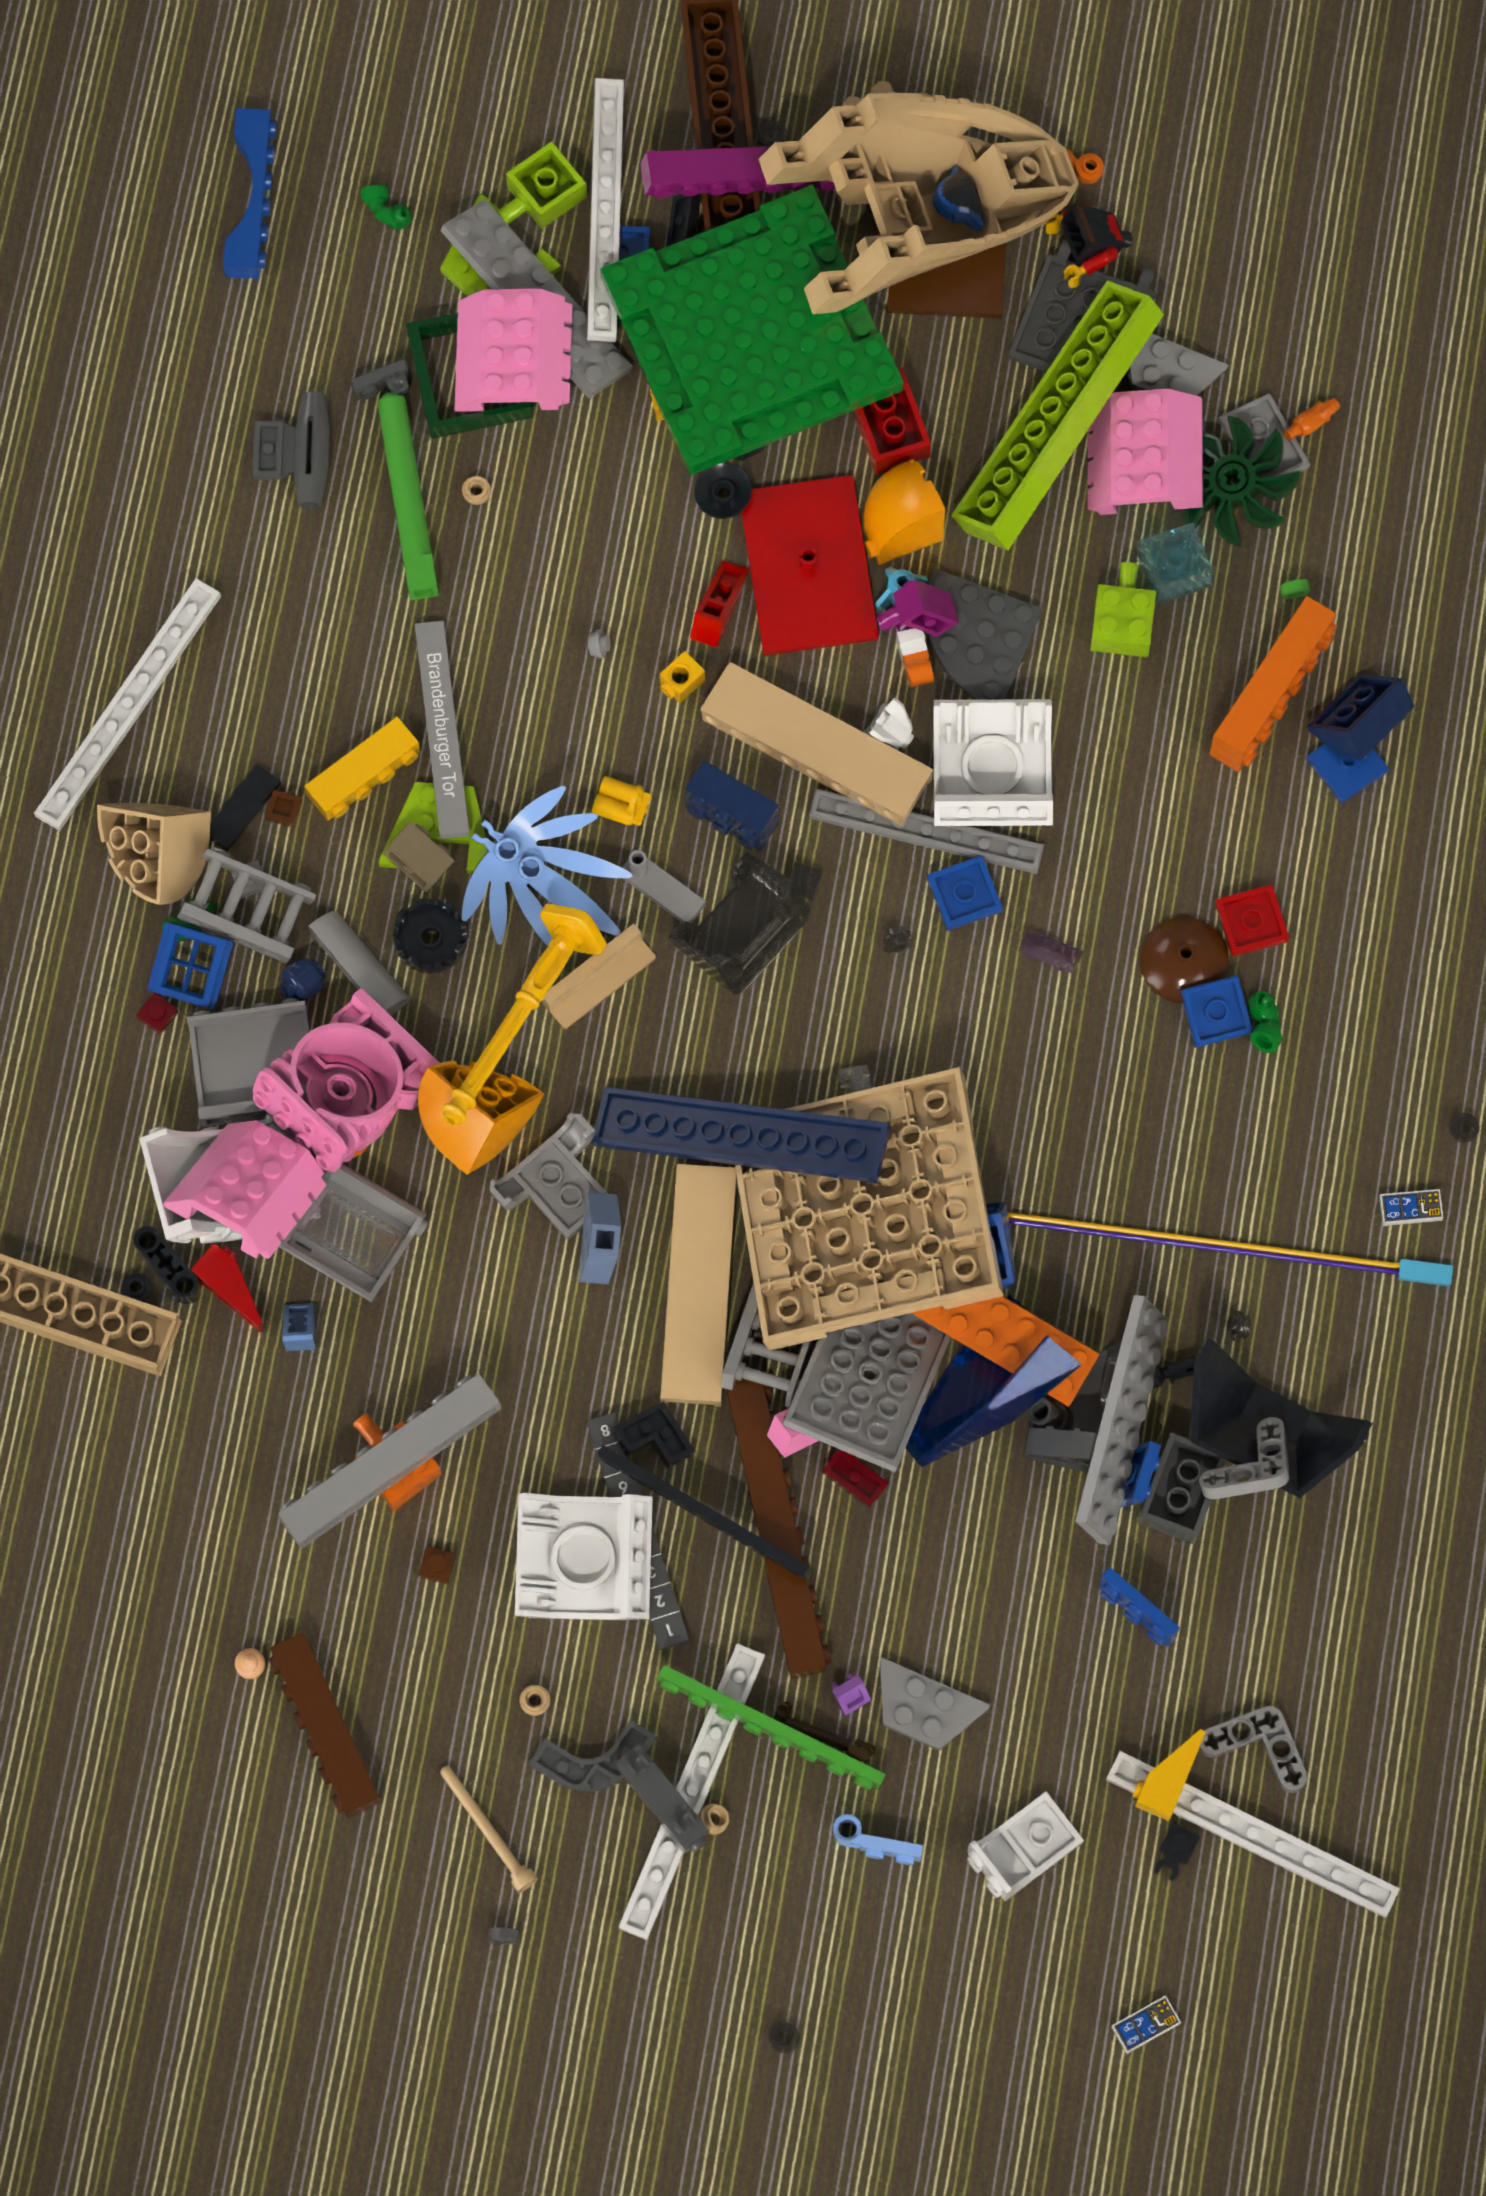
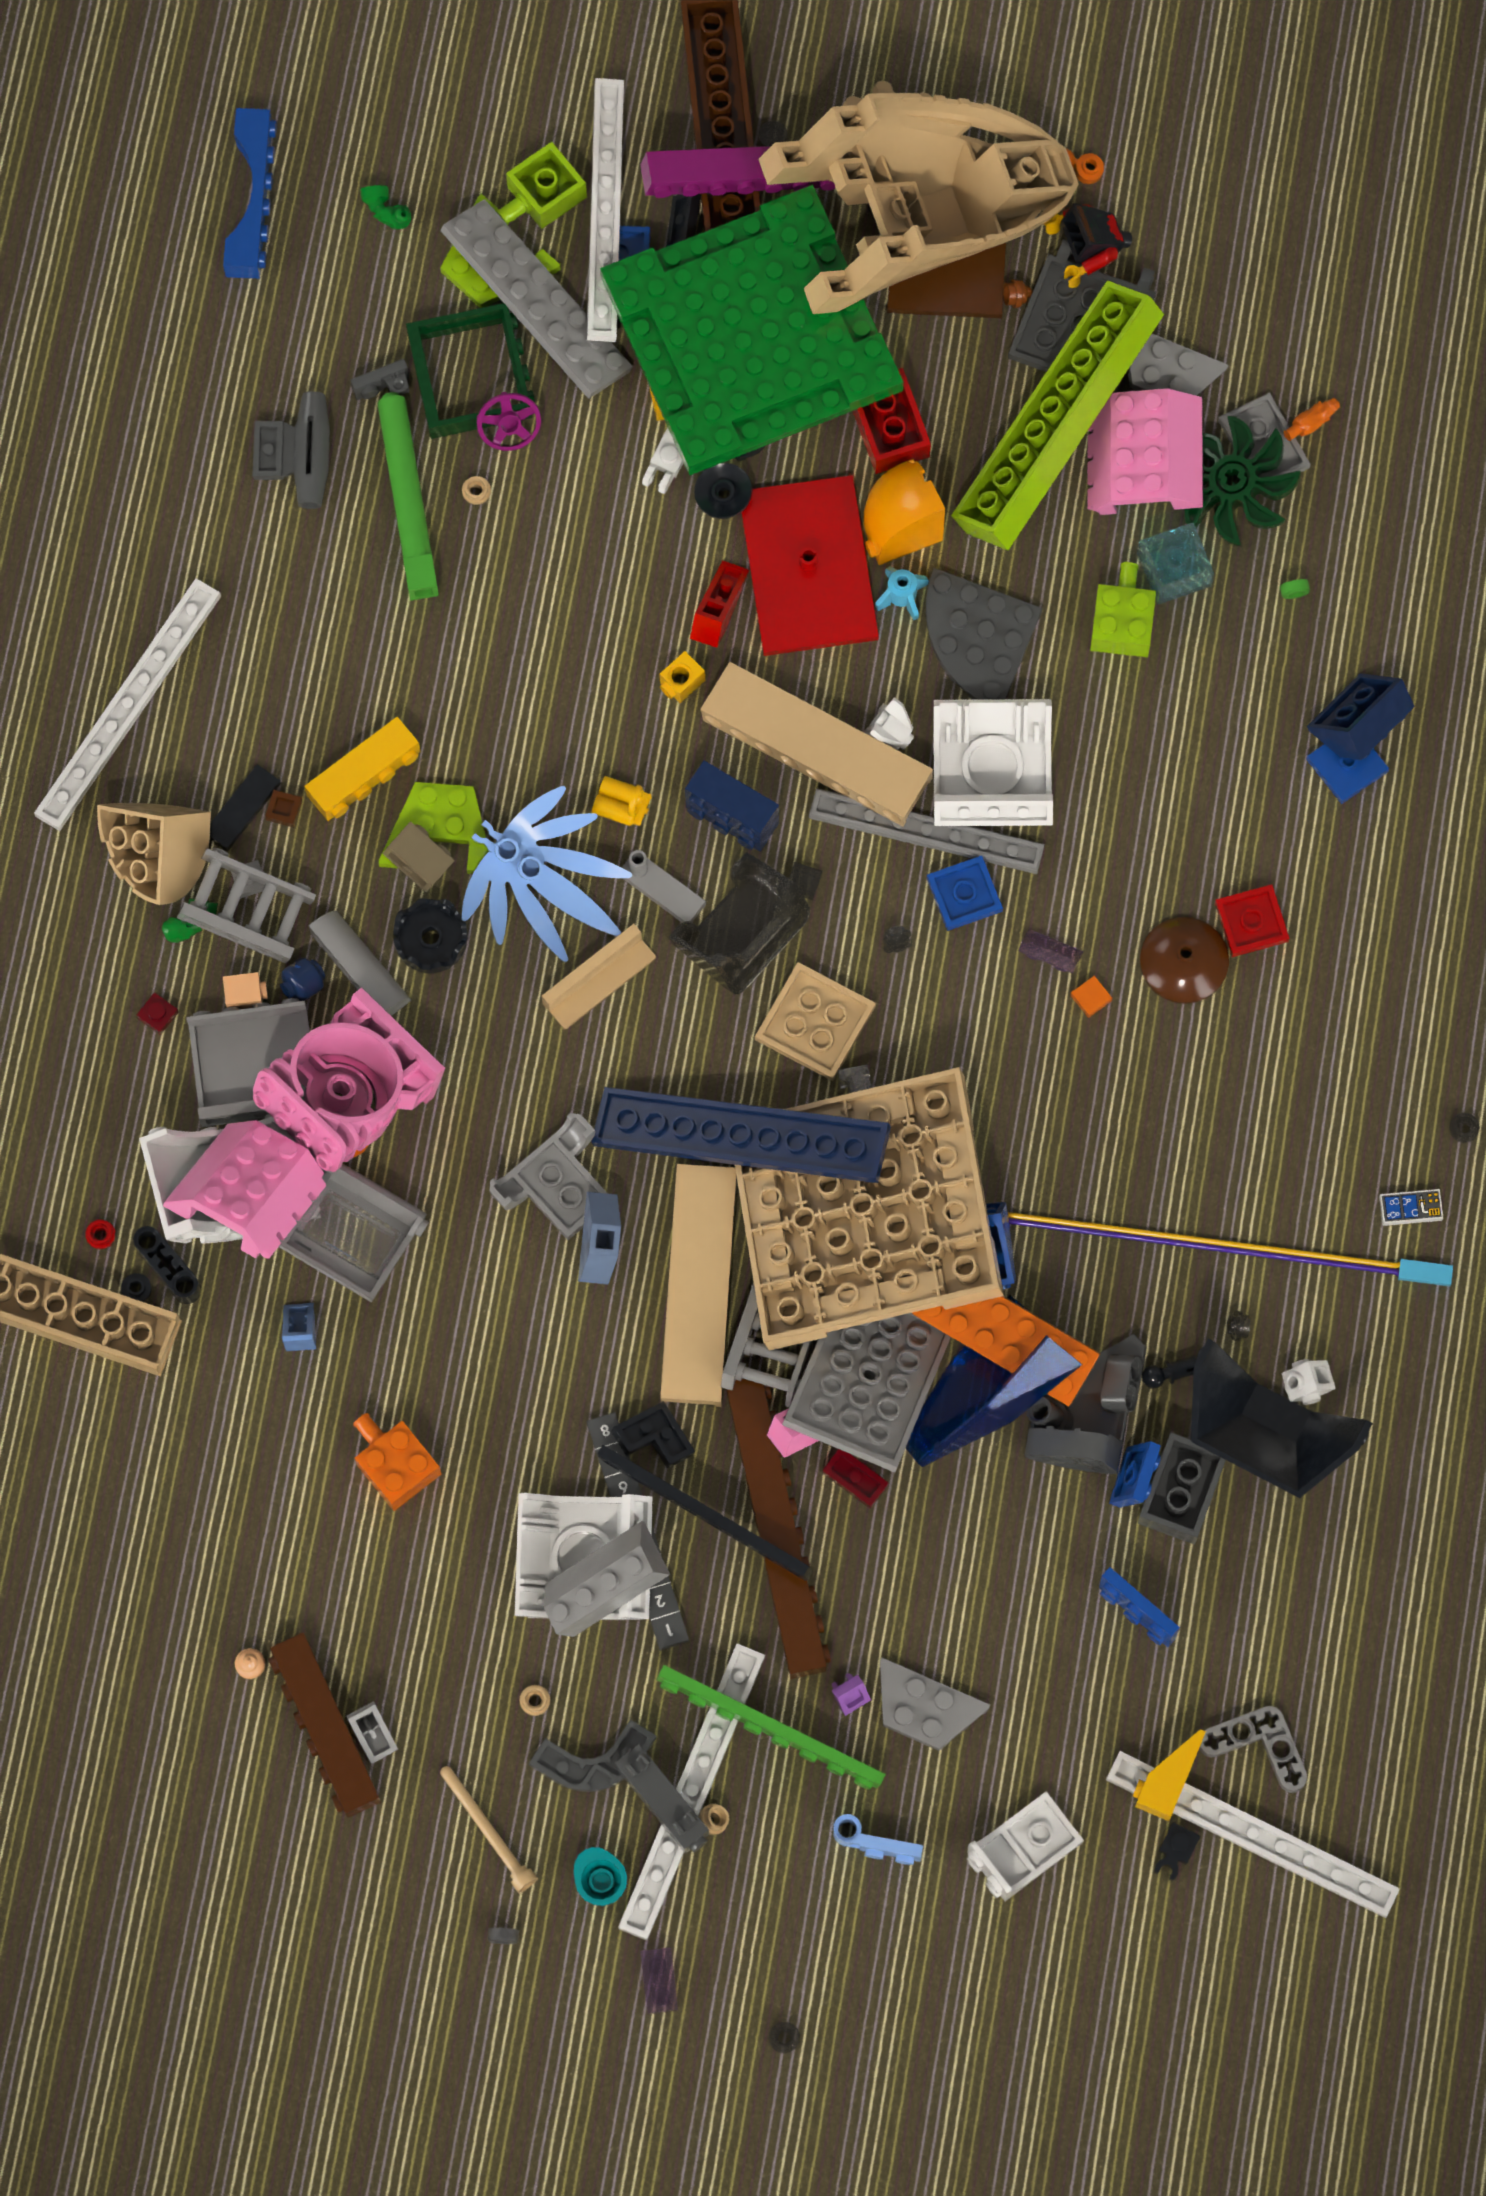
blue piece [147,921,234,1010] -> none
red slope [190,1243,264,1333] -> none
light grey brick [278,1374,501,1549] -> none
light grey tile [415,621,470,839] -> none
light orange brick [418,1061,544,1175] -> none
reddish brown plate [418,1546,456,1585] -> none
yellow piece [442,904,607,1127] -> none
bright pink slope [455,289,572,412] -> none
light grey plate [588,629,611,658] -> none
dark brown hinge [774,1701,876,1761] -> none
magenta brick [877,580,959,637] -> none
leg [896,628,934,687] -> none
hat [932,165,984,231] -> none
light grey plate [1075,1295,1168,1545] -> none
tile [1111,1996,1181,2054] -> none
blue plate [1180,975,1253,1048] -> none
light grey beam [1199,1417,1289,1499] -> none
orange brick [1209,596,1337,773] -> none
green arm [1248,991,1282,1053] -> none
none -> red plate [85,1219,116,1250]
none -> light nougat brick [223,972,268,1010]
none -> light grey slope [346,1701,398,1764]
none -> magenta wheel [476,392,541,451]
none -> light grey slope [544,1521,670,1637]
none -> teal piece [574,1847,627,1906]
none -> plate [640,1947,678,2015]
none -> white hinge [642,427,683,494]
none -> tan plate [755,962,876,1081]
none -> dark orange plate [1003,279,1033,308]
none -> orange tile [1070,975,1113,1018]
none -> white brick [1282,1359,1336,1405]

